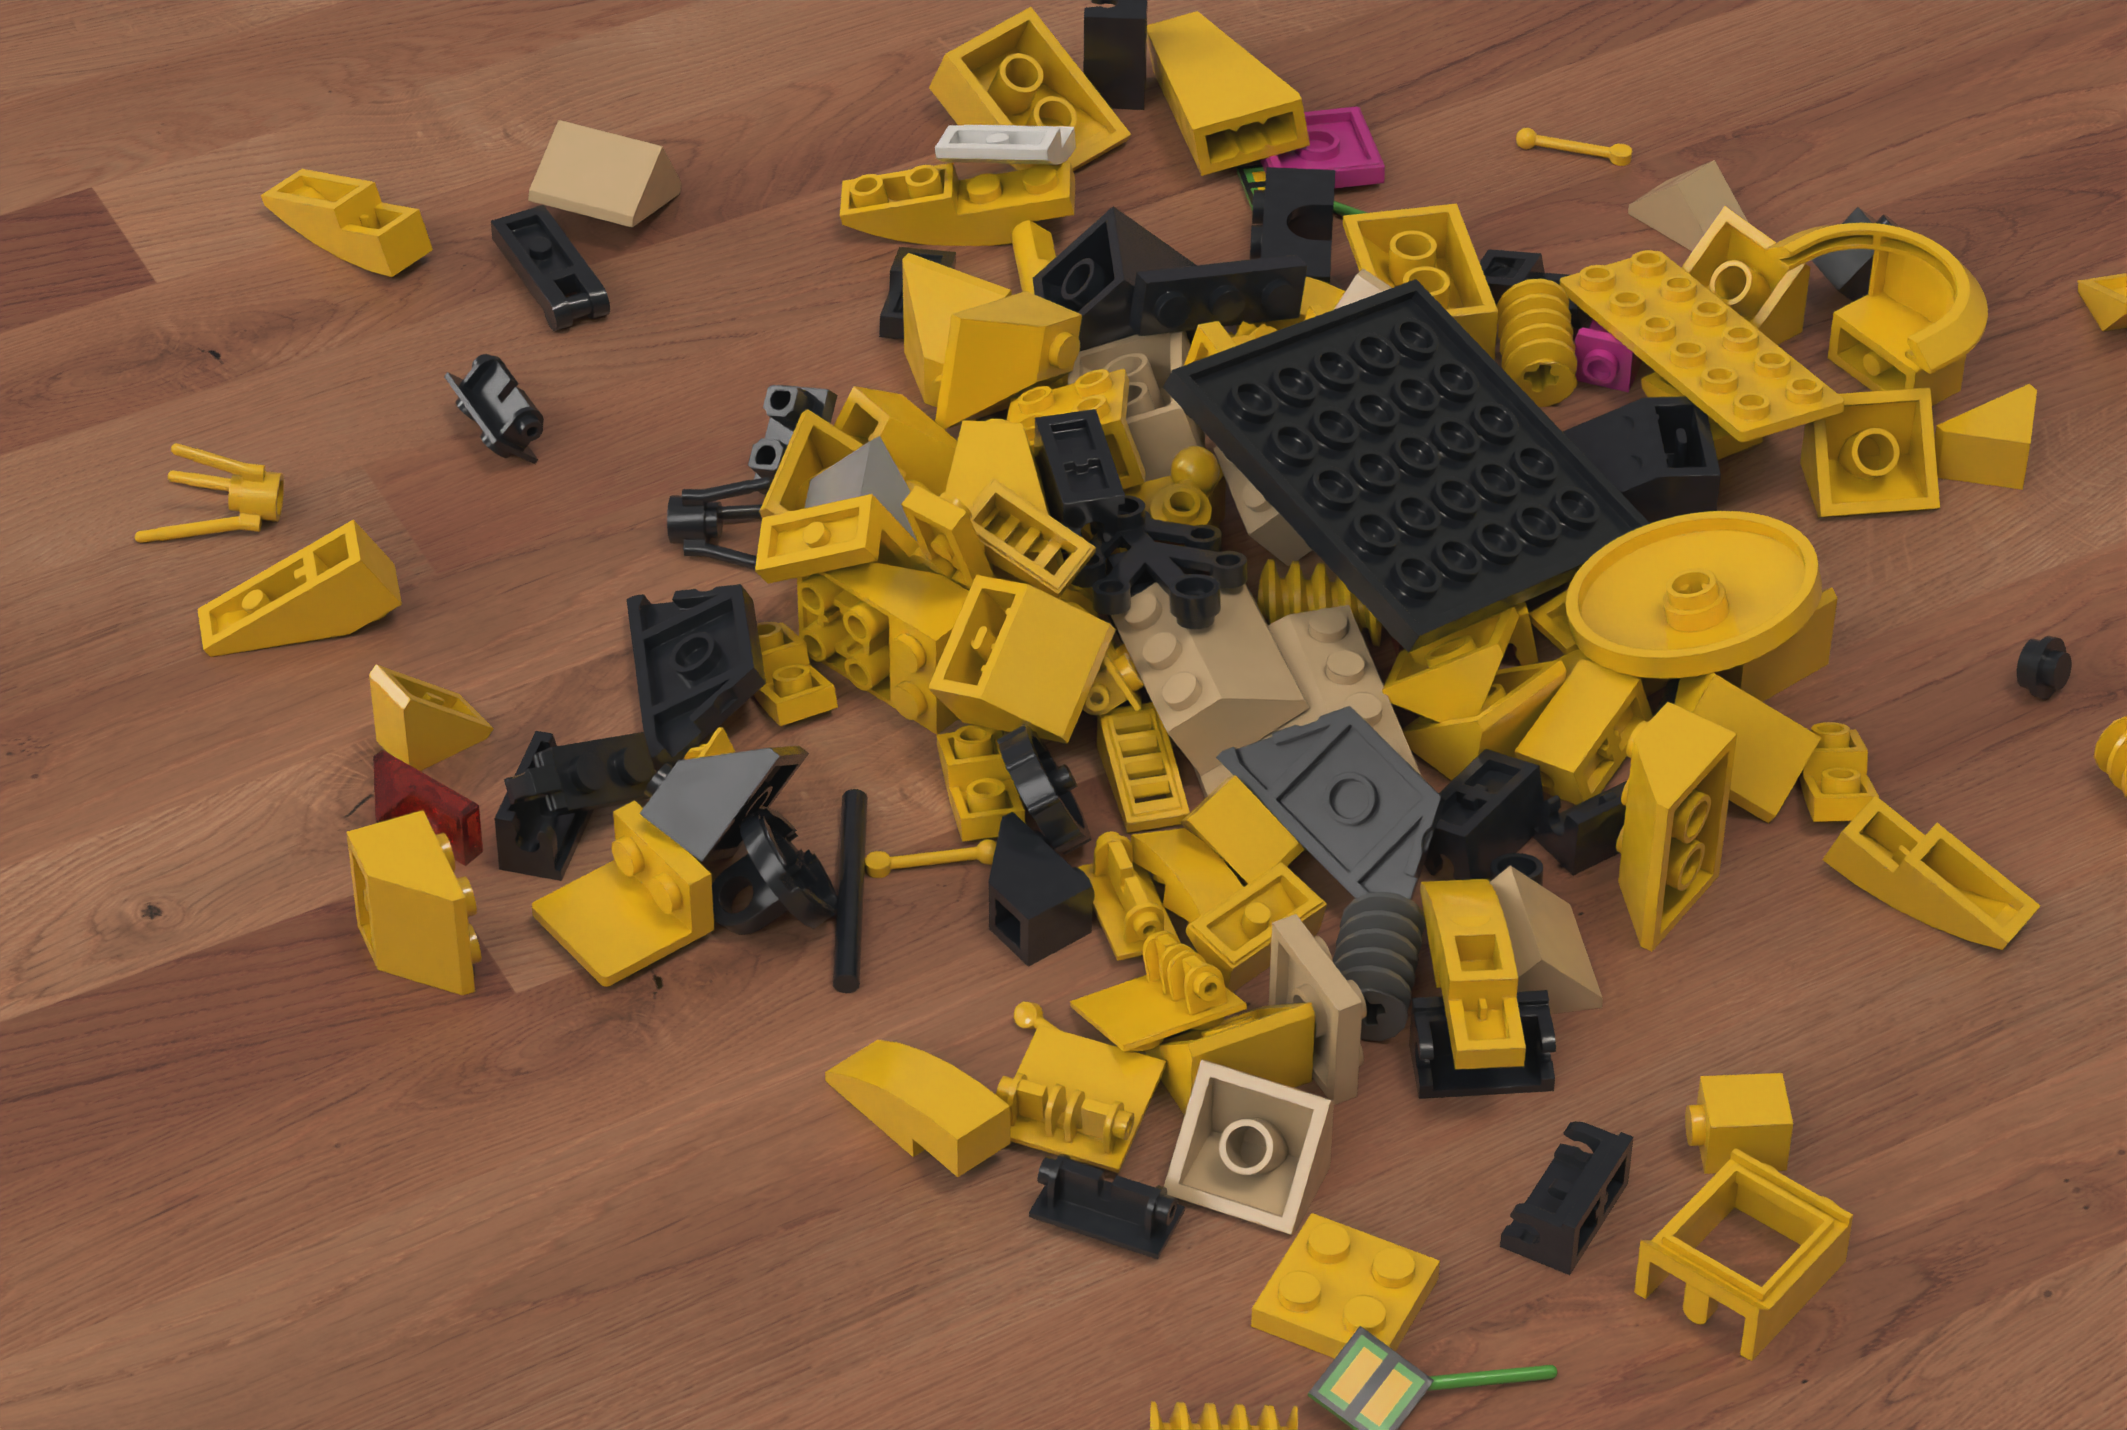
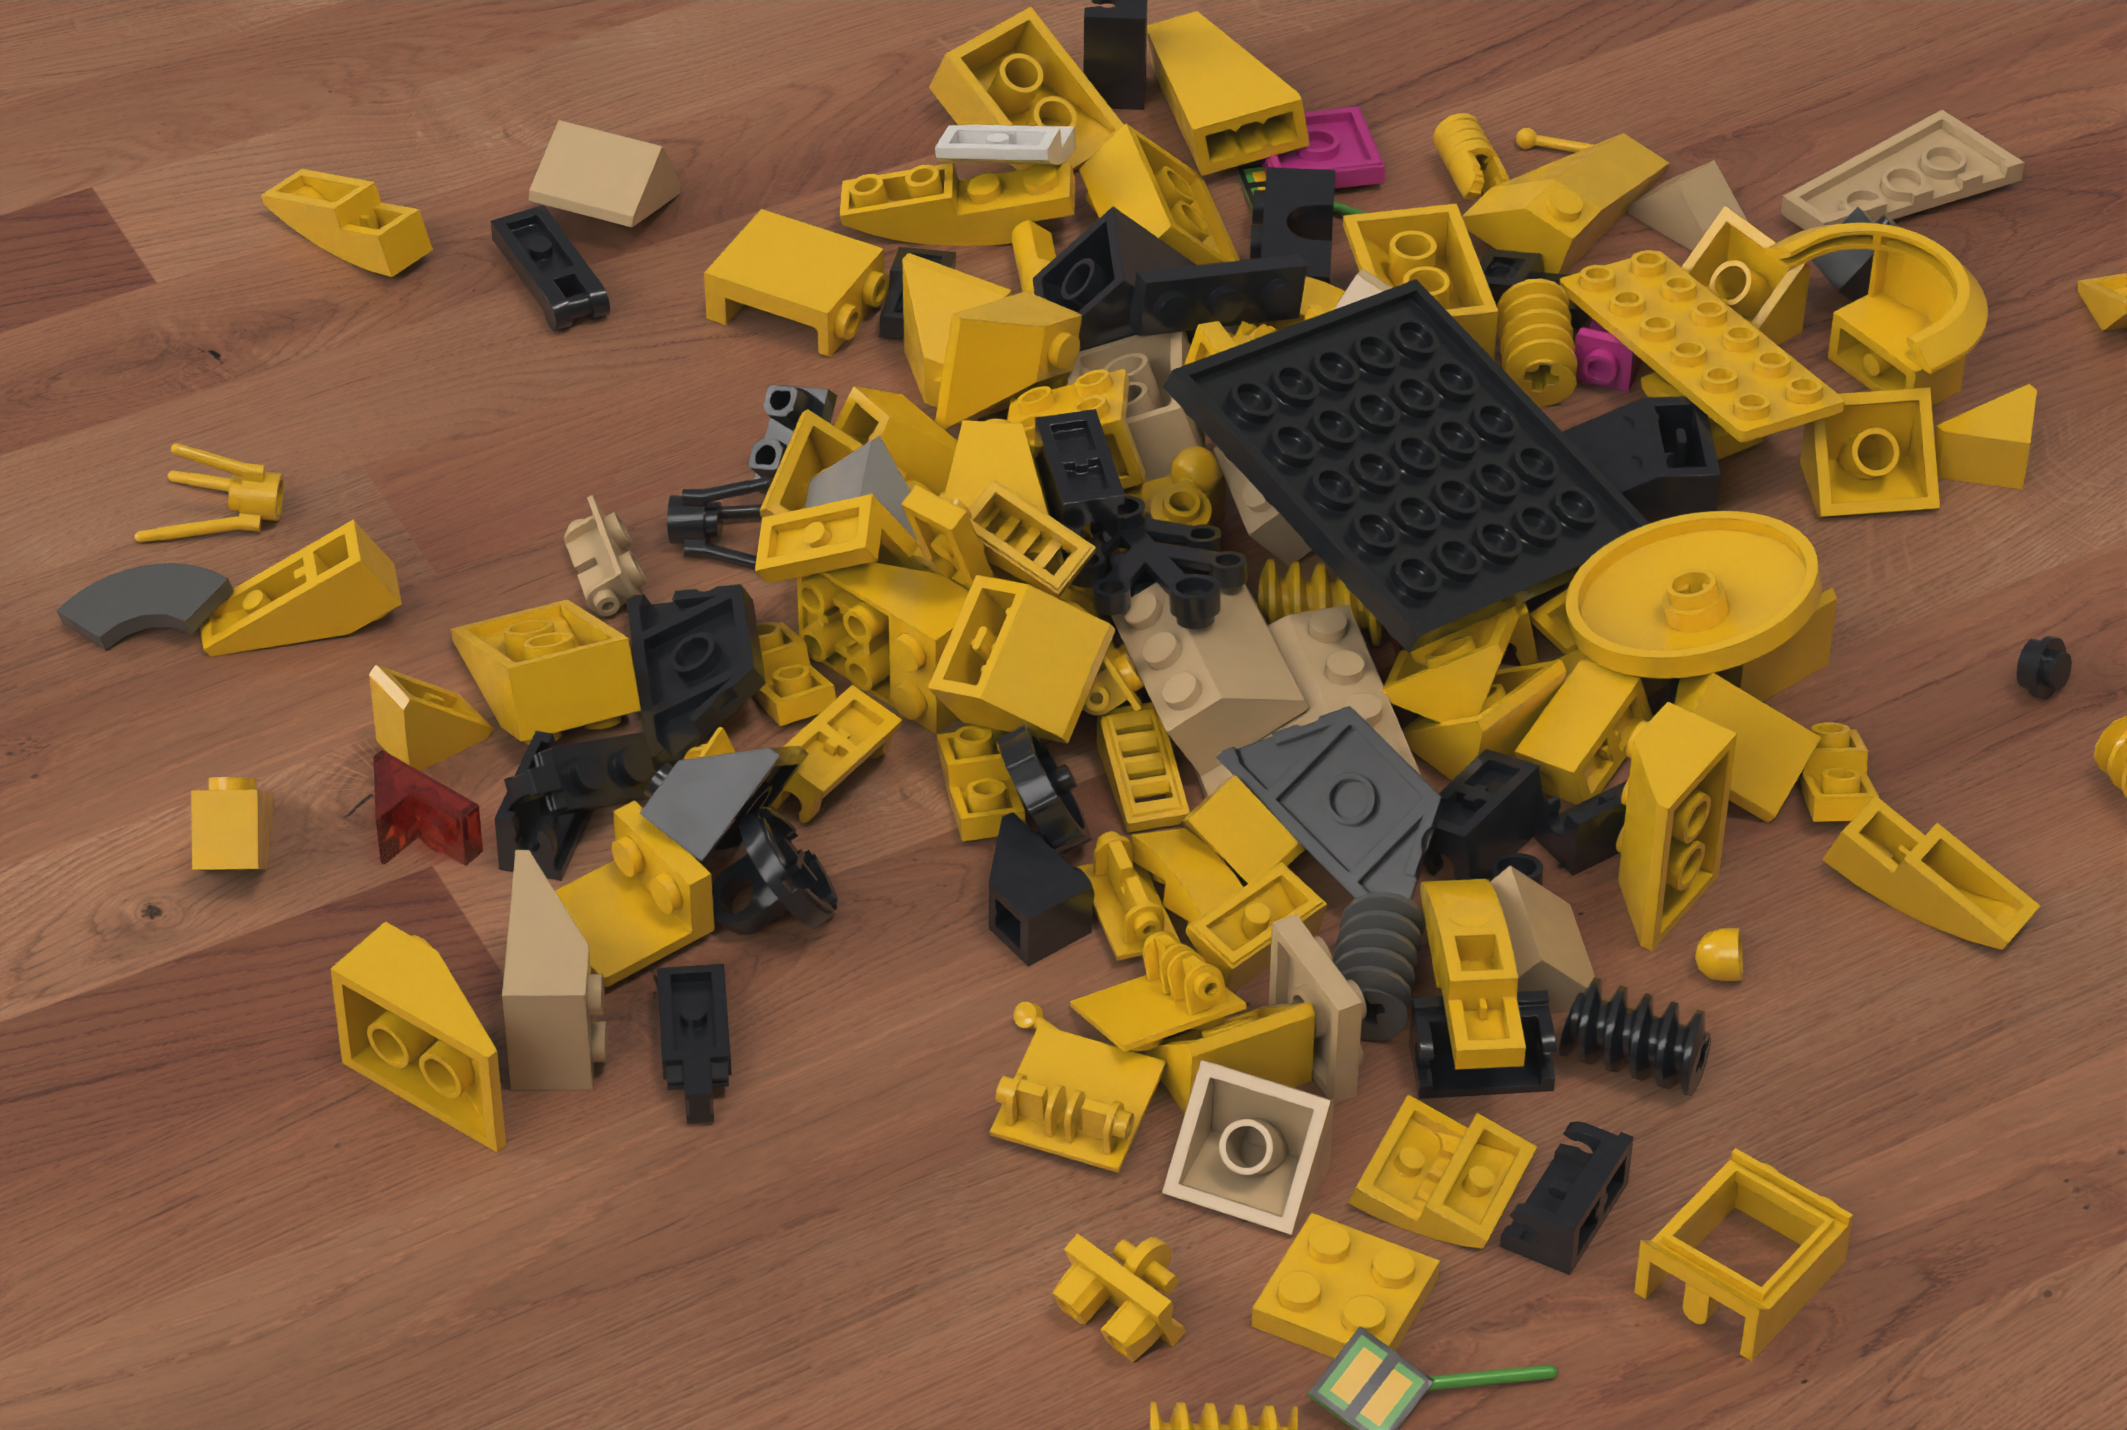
yellow slope [346,810,482,996] -> none
black hinge [444,354,544,464] -> none
yellow slope [825,1039,1010,1177] -> none
black bar [833,789,868,993] -> none
yellow hinge [865,839,997,878] -> none
black hinge [1029,1154,1185,1259] -> none
yellow brick [1685,1073,1793,1174] -> none
none -> dark grey tile [57,563,234,650]
none -> yellow slope [191,777,274,870]
none -> yellow slope [330,921,506,1153]
none -> yellow slope [450,599,641,745]
none -> tan slope [502,850,608,1090]
none -> tan hinge [564,495,648,616]
none -> black hinge [657,964,732,1124]
none -> yellow panel [704,209,889,357]
none -> yellow hinge [771,685,902,823]
none -> yellow hips [1052,1233,1186,1362]
none -> yellow slope [1079,123,1240,265]
none -> yellow slope [1347,1094,1537,1249]
none -> yellow hinge [1433,113,1510,201]
none -> yellow wedge [1462,133,1670,274]
none -> black piece [1559,977,1711,1096]
none -> yellow hinge [1695,927,1743,982]
none -> tan wing [1781,110,2025,230]

